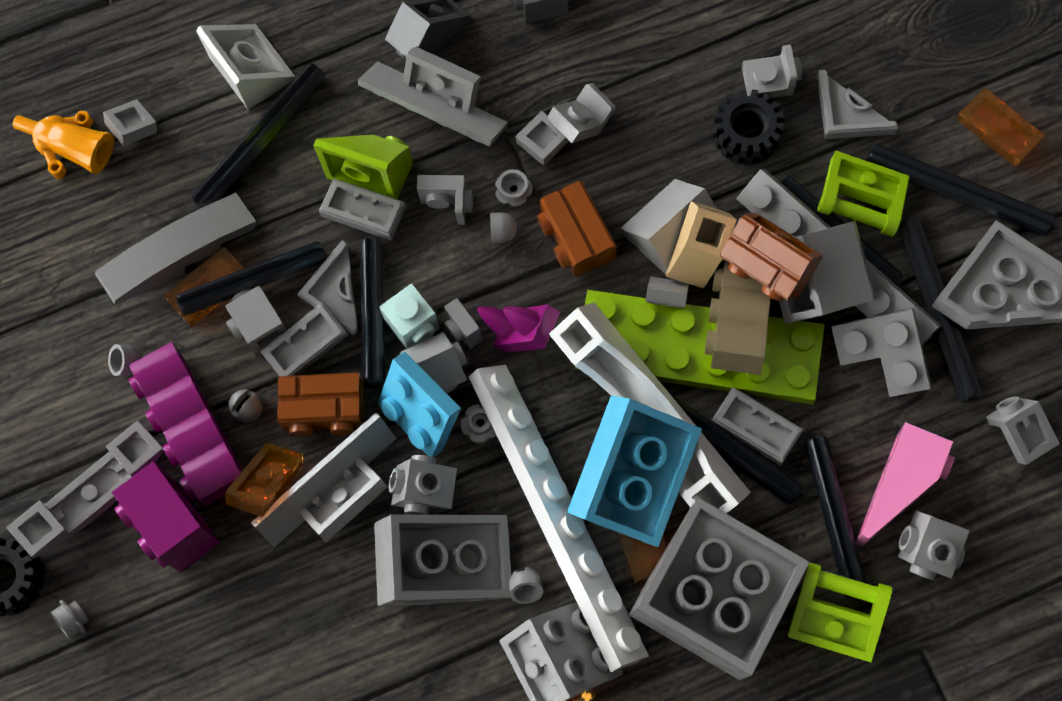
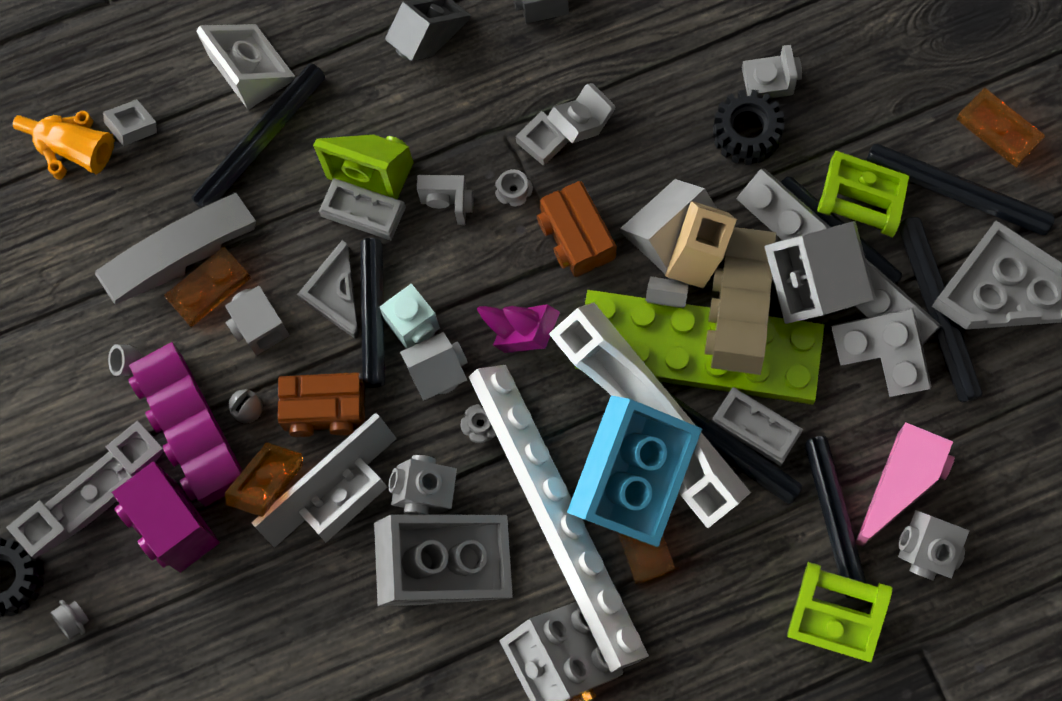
black axle [176,241,326,315] -> none
light grey plate [260,302,349,376] -> none
light grey bracket [358,46,508,147] -> none
medium azure plate [377,352,461,457] -> none
light grey plate [444,298,483,349] -> none
light grey hinge [490,212,517,244] -> none
light grey hinge [509,567,543,604] -> none
light grey slope [629,497,809,680] -> none
brick [720,212,823,301] -> none
light grey tile [817,70,898,139] -> none
light grey bracket [986,396,1060,465] -> none

